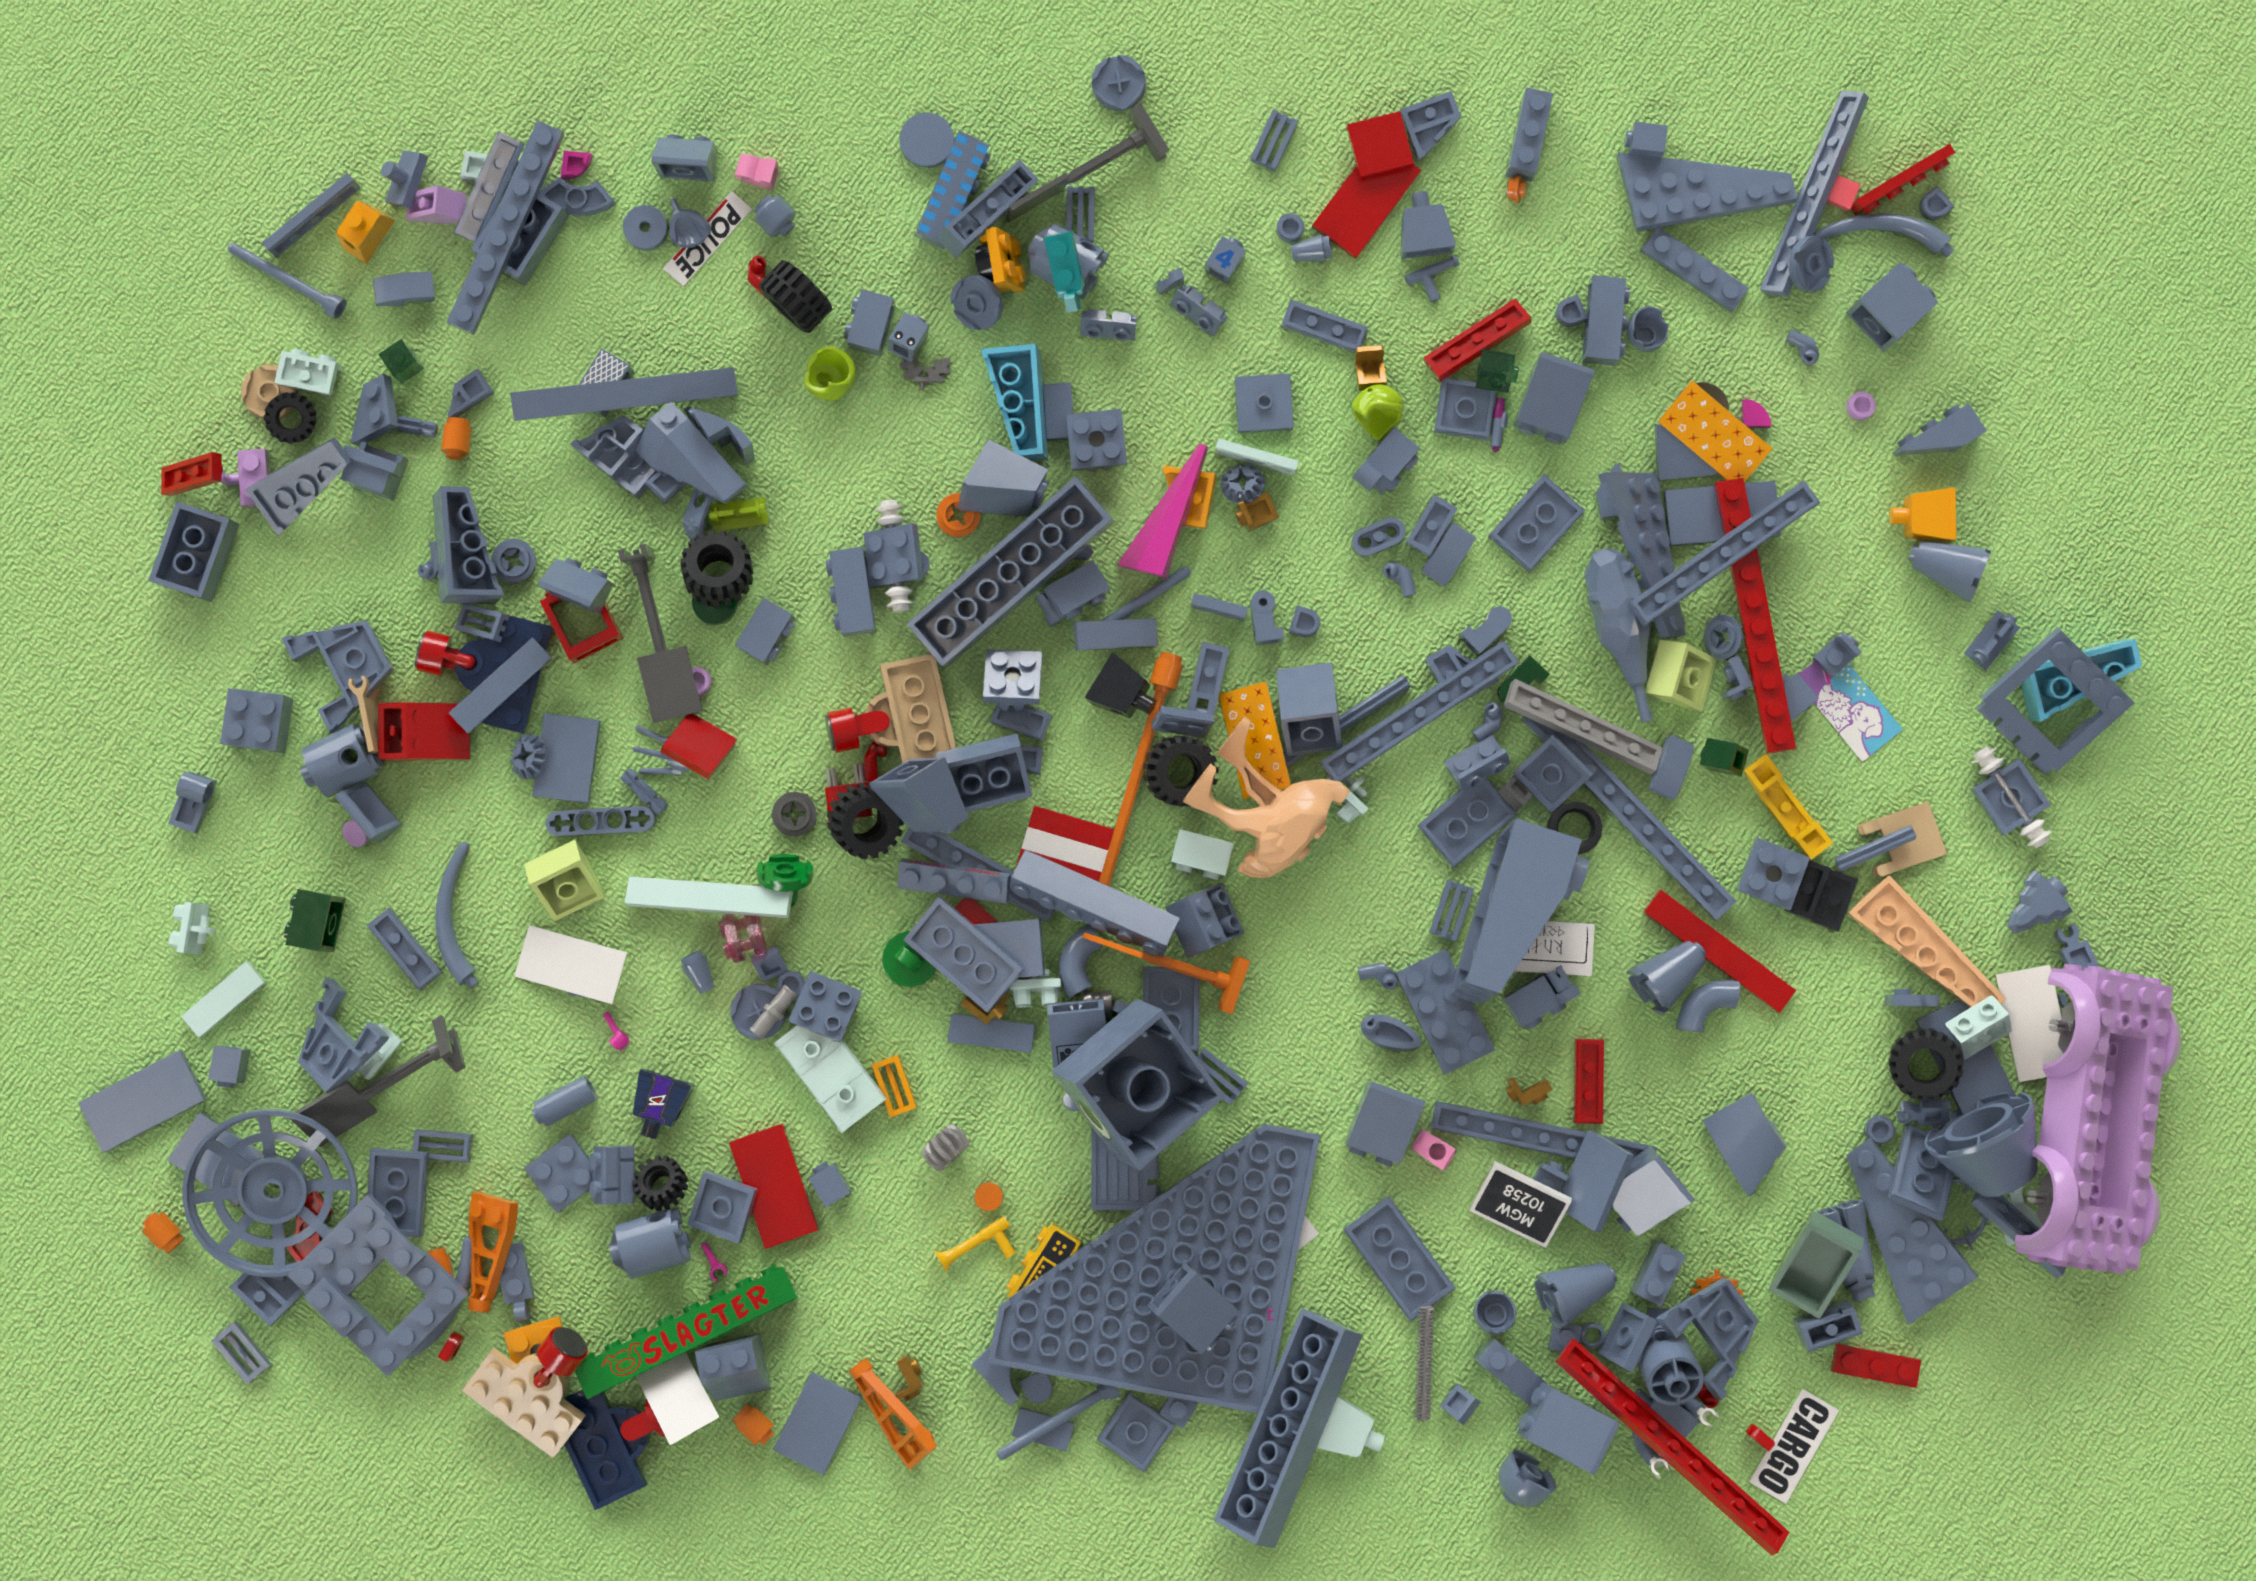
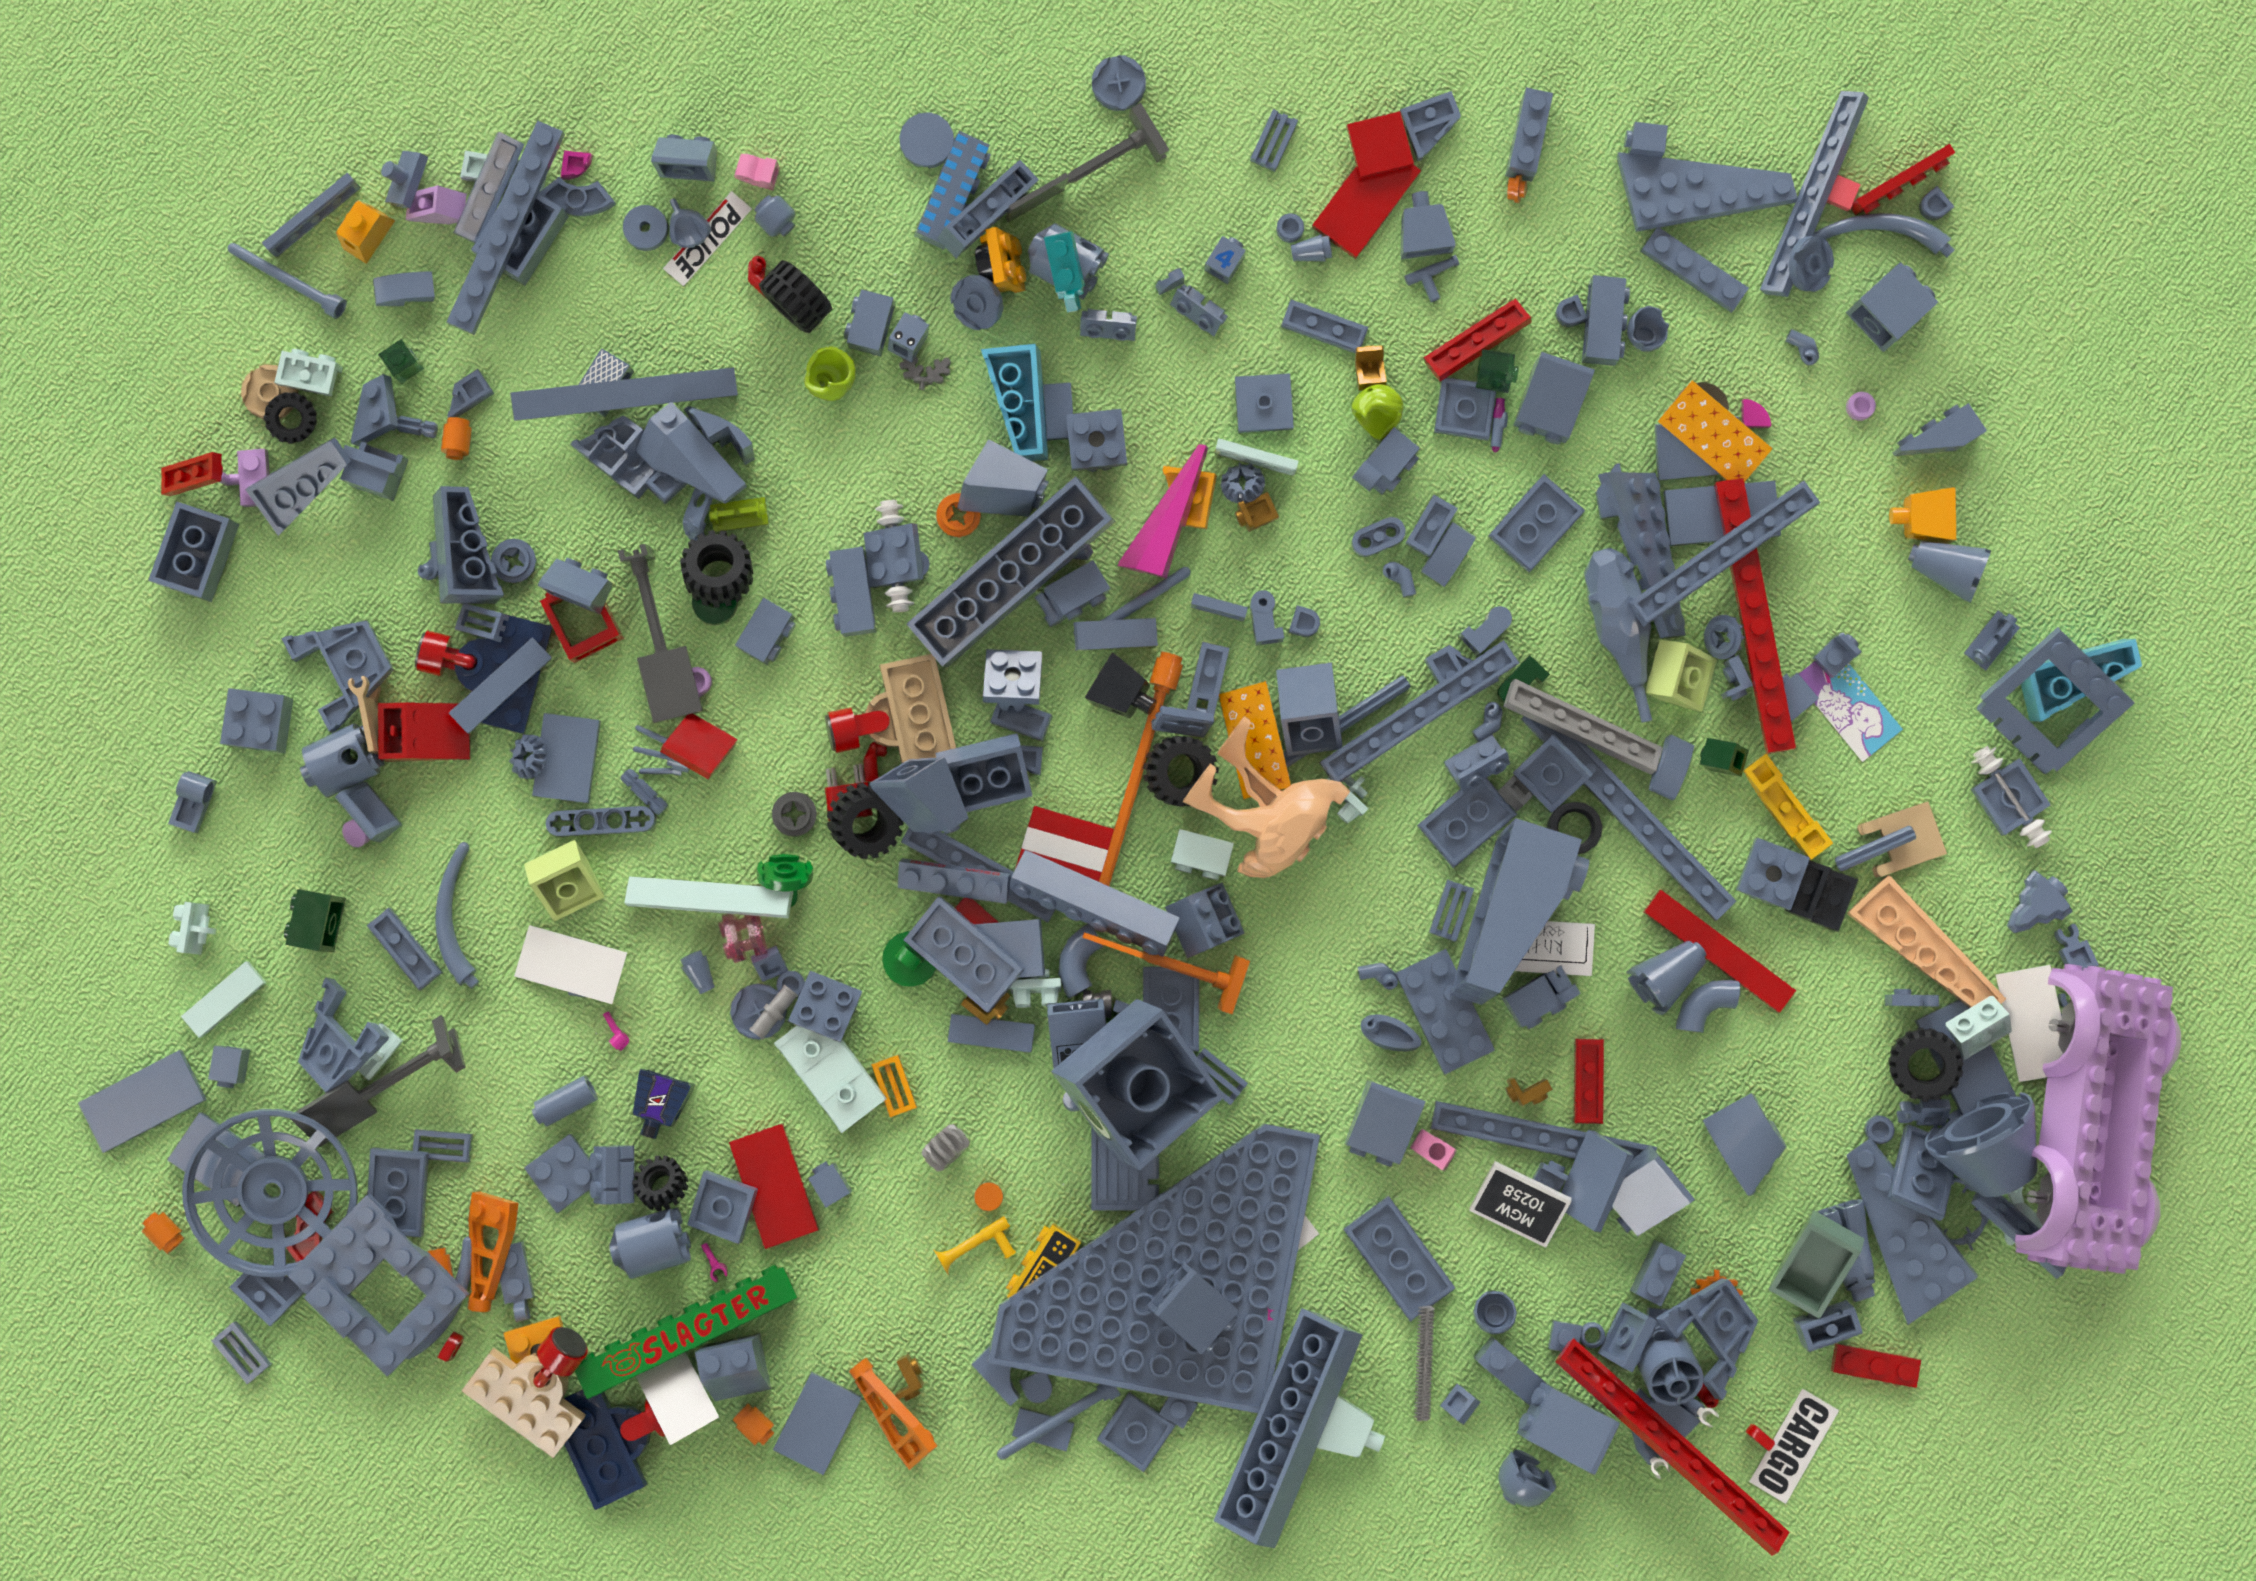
sand blue tile [1066,186,1095,243] -> none
sand blue cone [1534,1262,1617,1328] -> none

